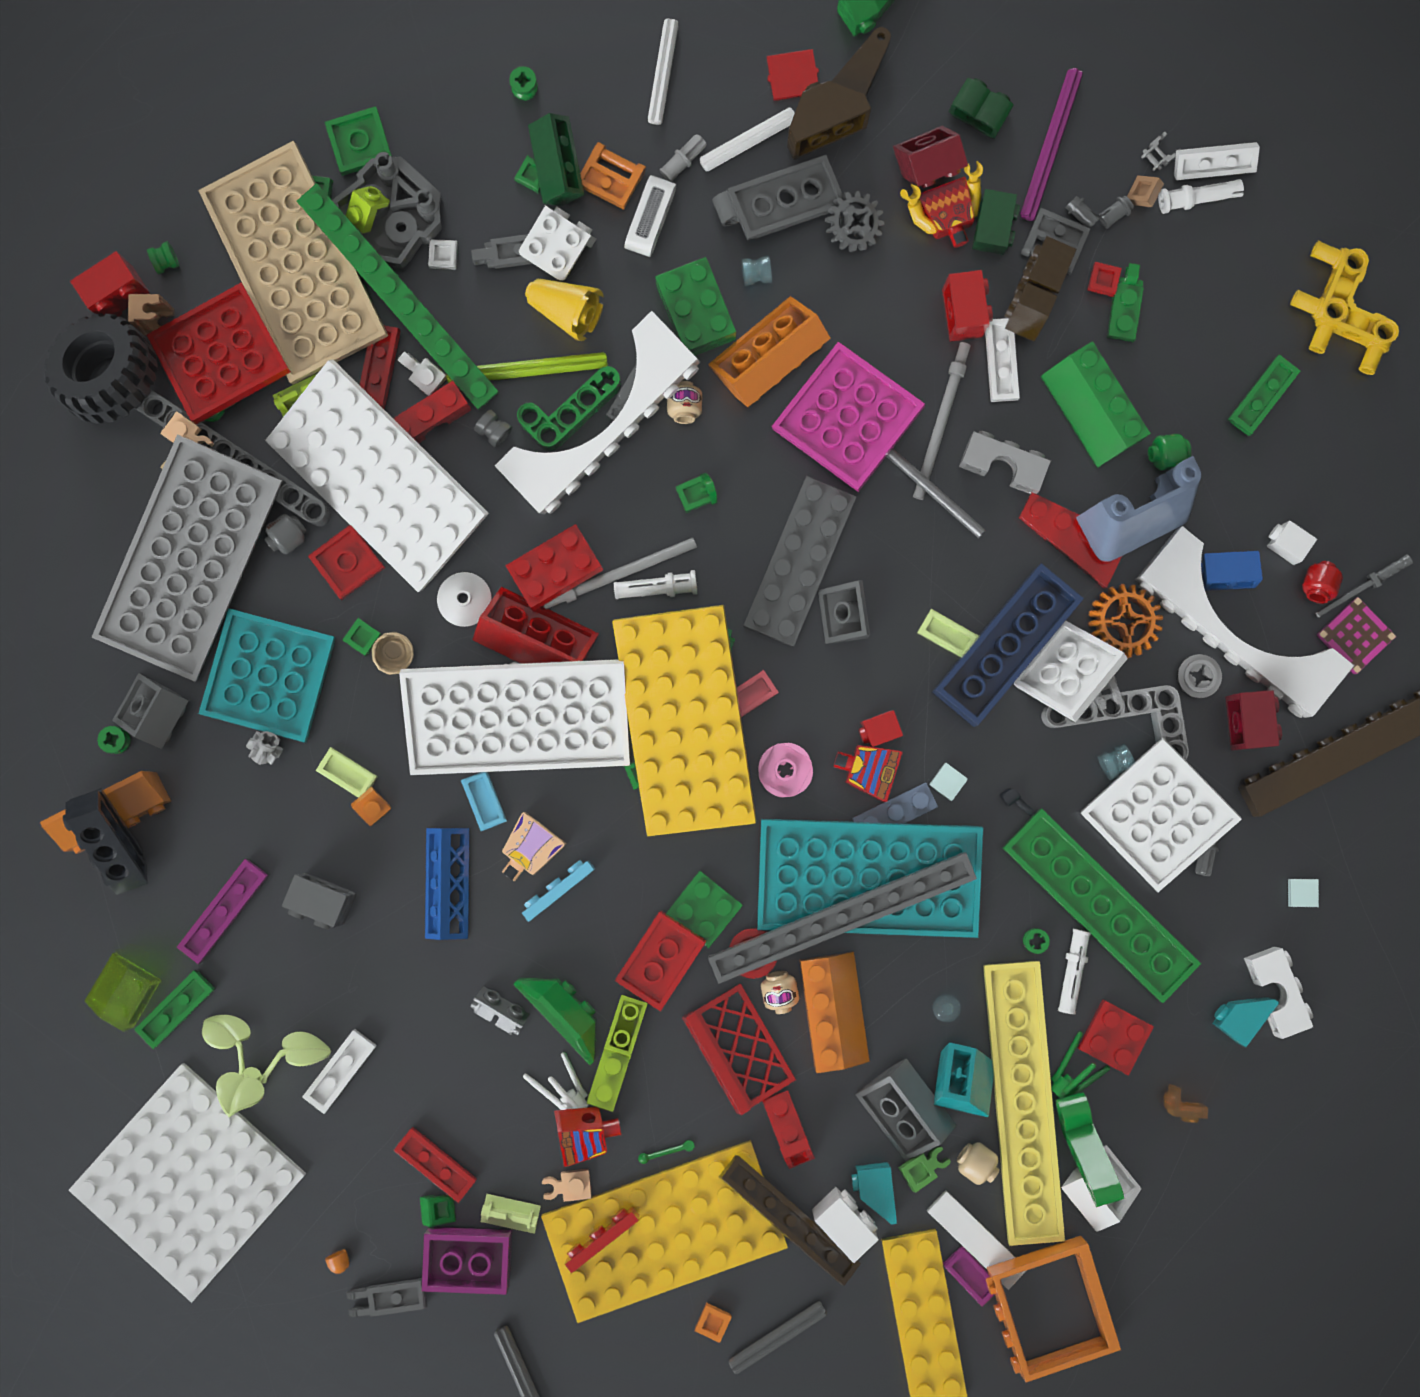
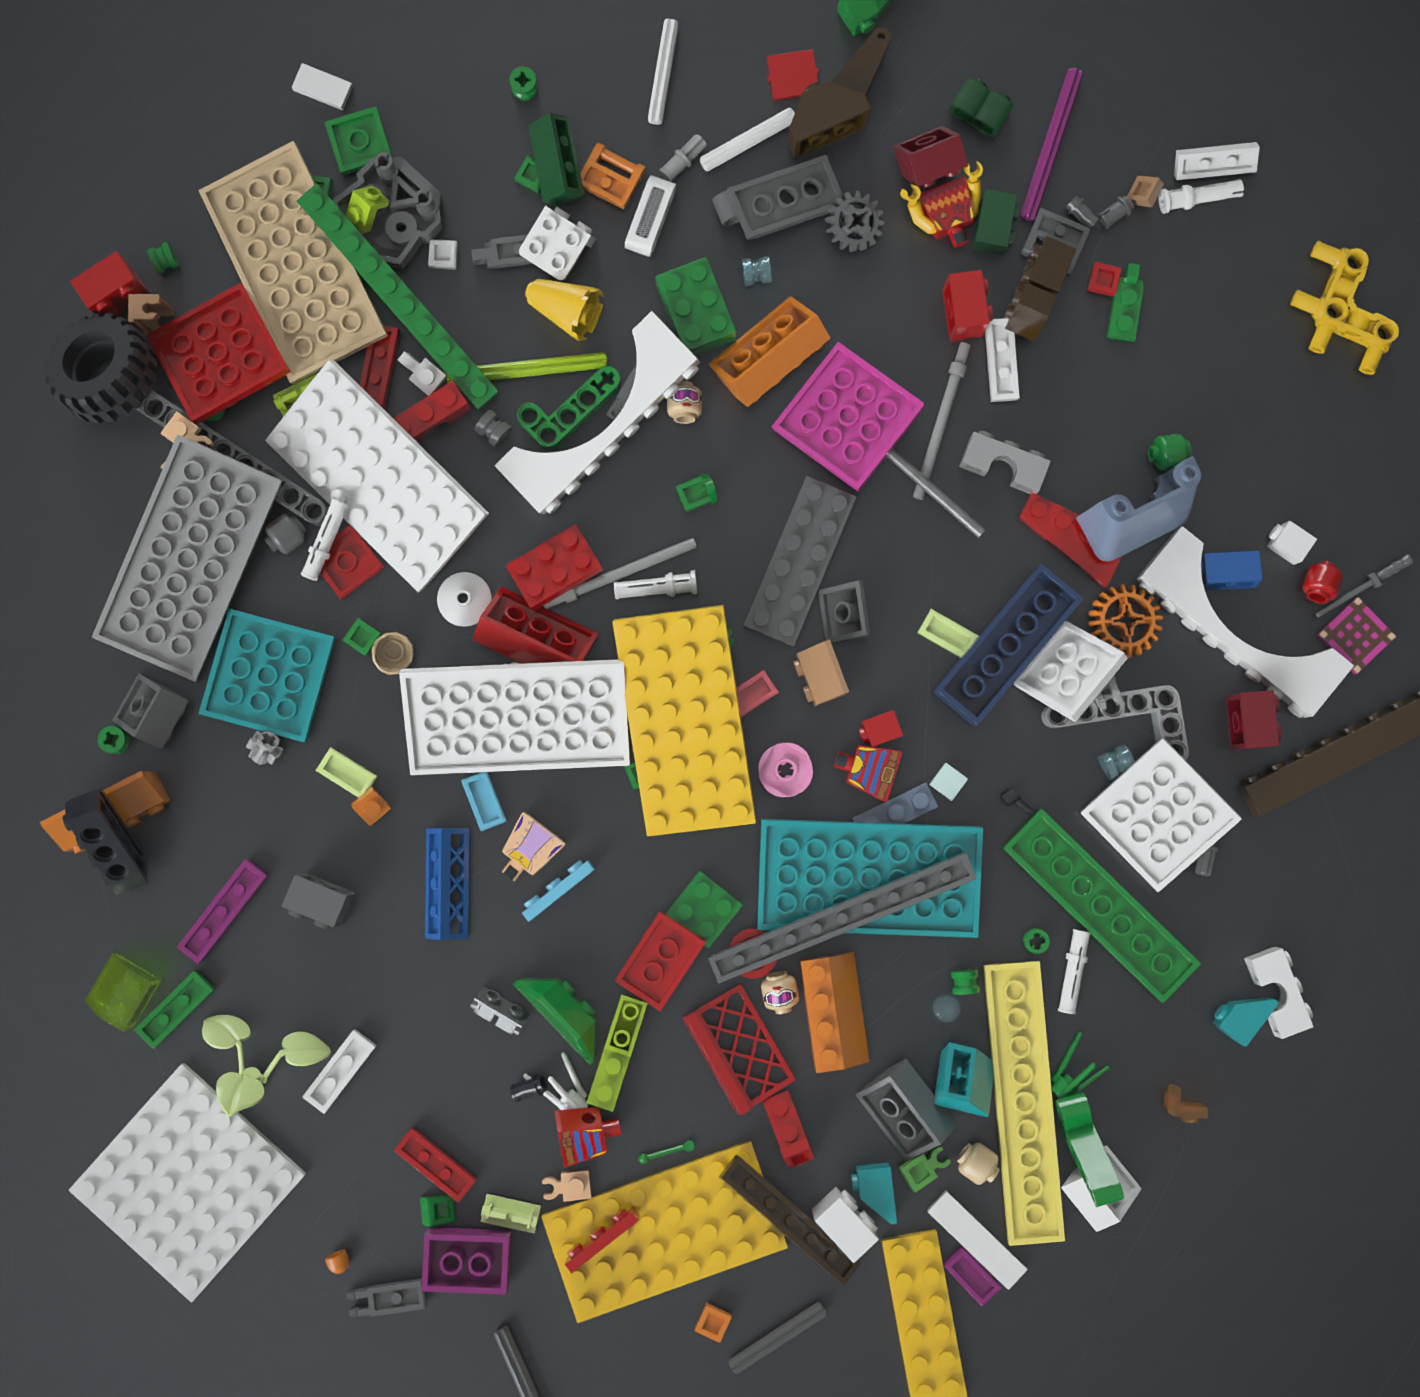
orange window [985,1236,1121,1382] -> none
green slope [1041,341,1151,468] -> none
red plate [1078,1000,1154,1076] -> none
light grey piece [1141,132,1181,171] -> none
light grey gear [1177,654,1222,698] -> none
green plate [1228,355,1300,436] -> none
light aqua tile [1288,879,1319,907] -> none
none -> white tile [292,63,353,111]
none -> white pin [301,499,349,581]
none -> black pin [510,1074,548,1102]
none -> medium nougat slope [793,640,849,706]
none -> green wheel [951,969,980,995]

